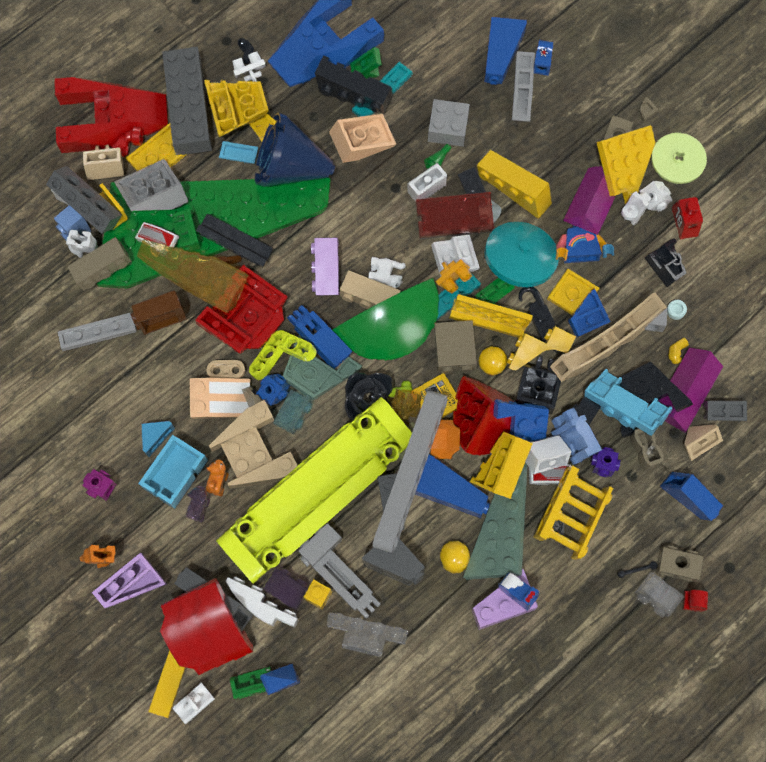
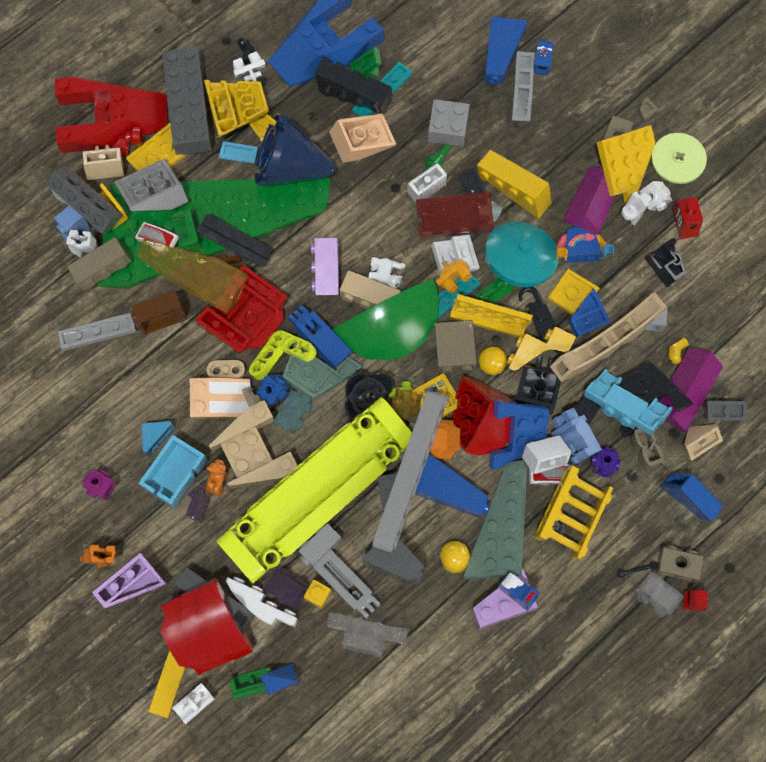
yellow wedge [470,432,533,499] -> none
light aqua tile [667,300,687,320] -> none

